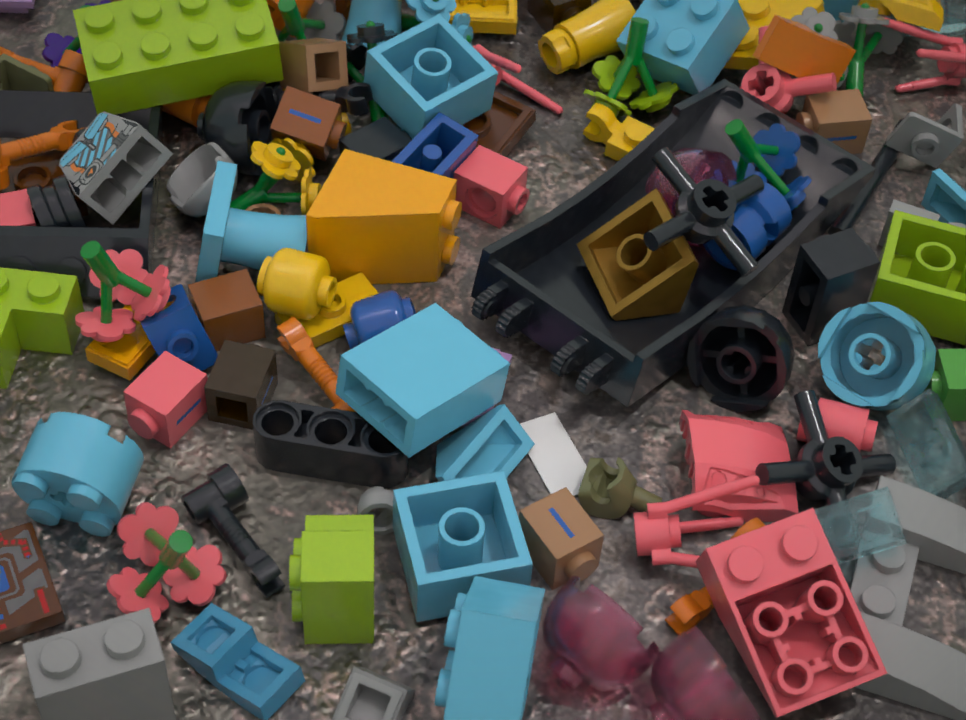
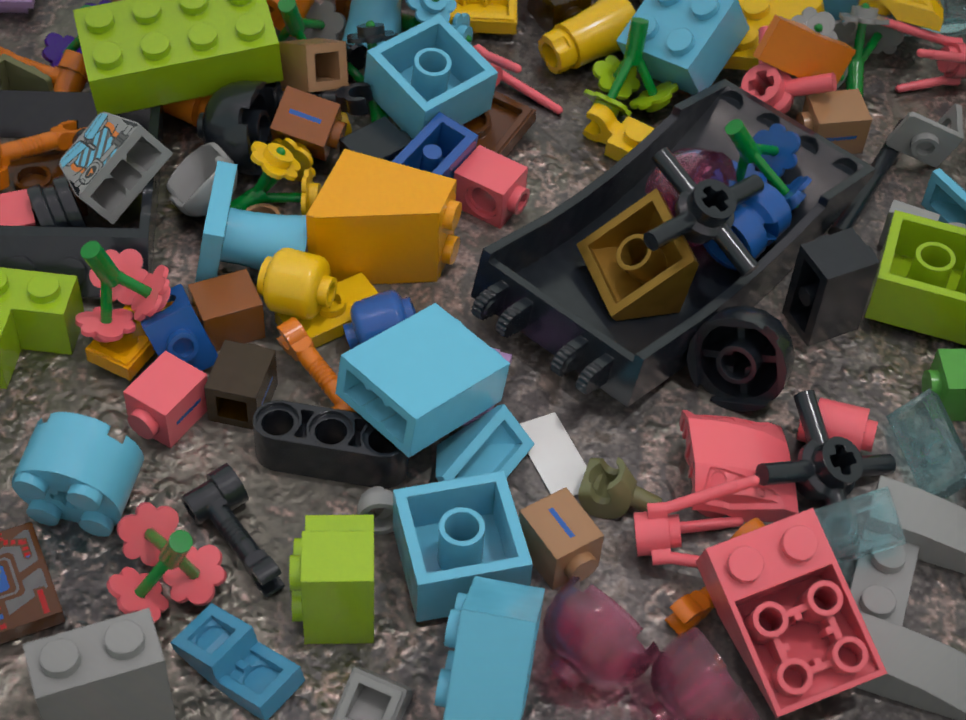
medium azure brick [818,302,936,411] -> none

